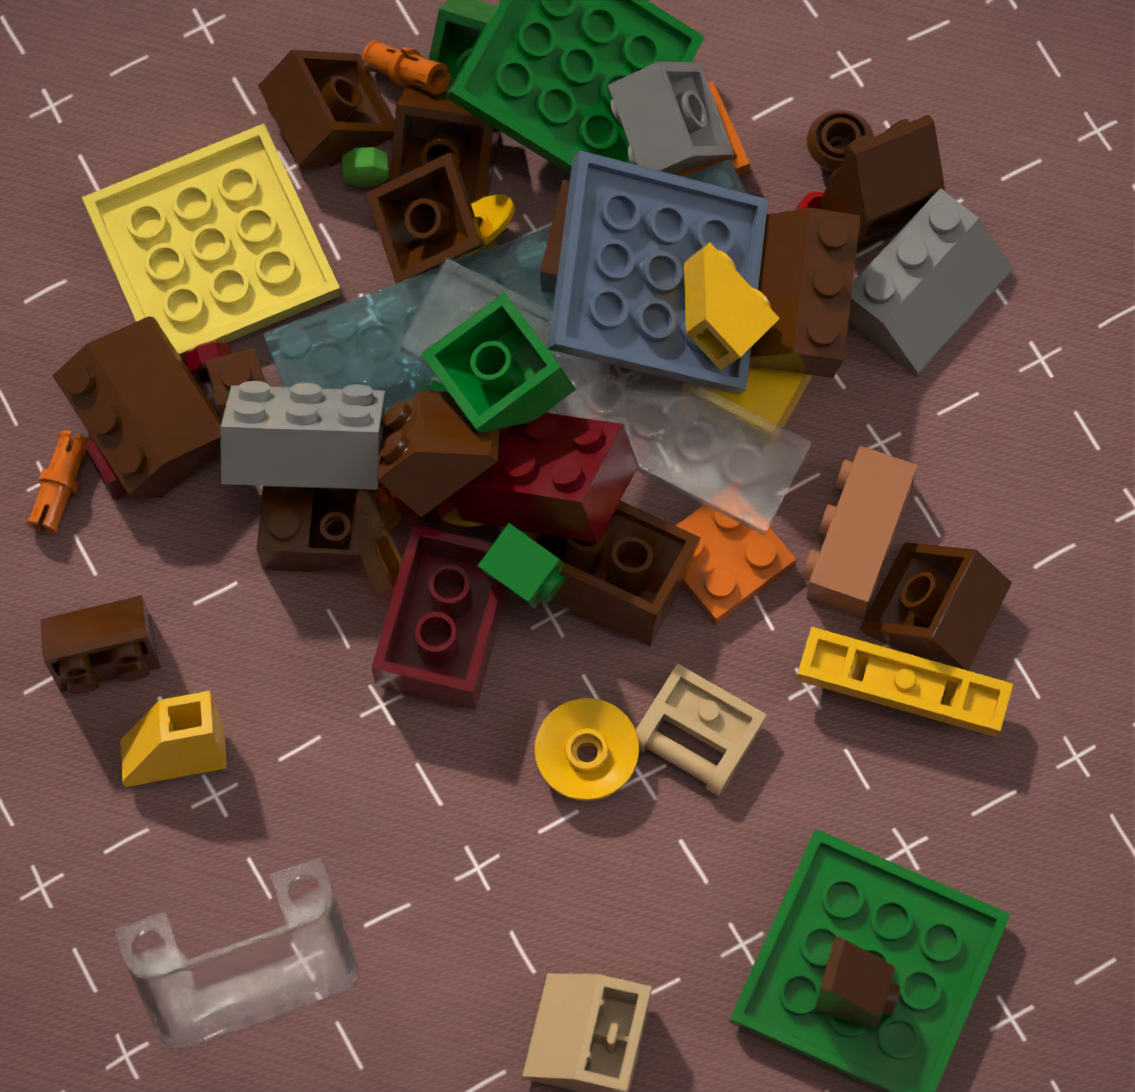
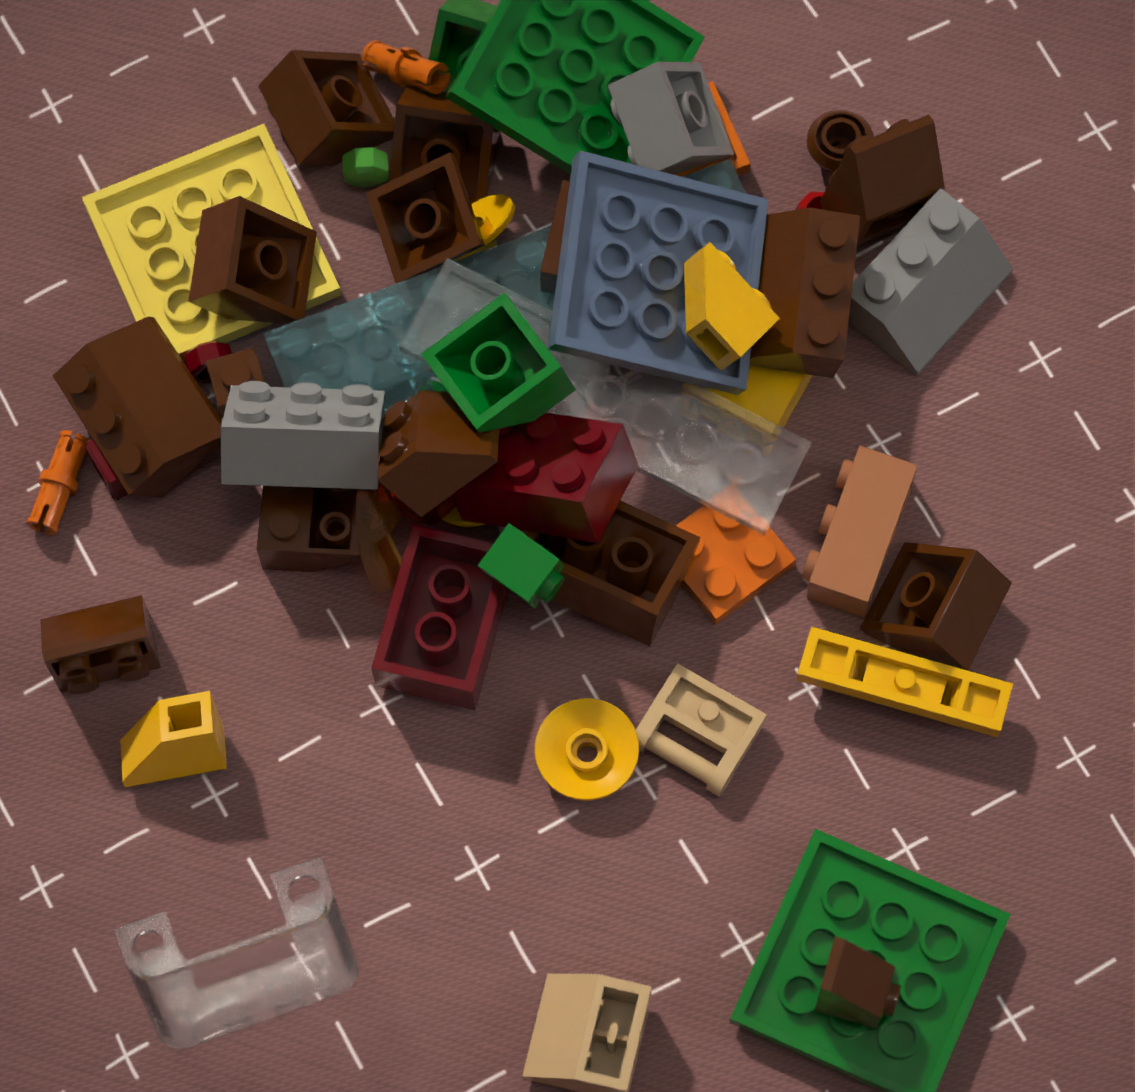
none -> reddish brown slope [188,196,317,325]

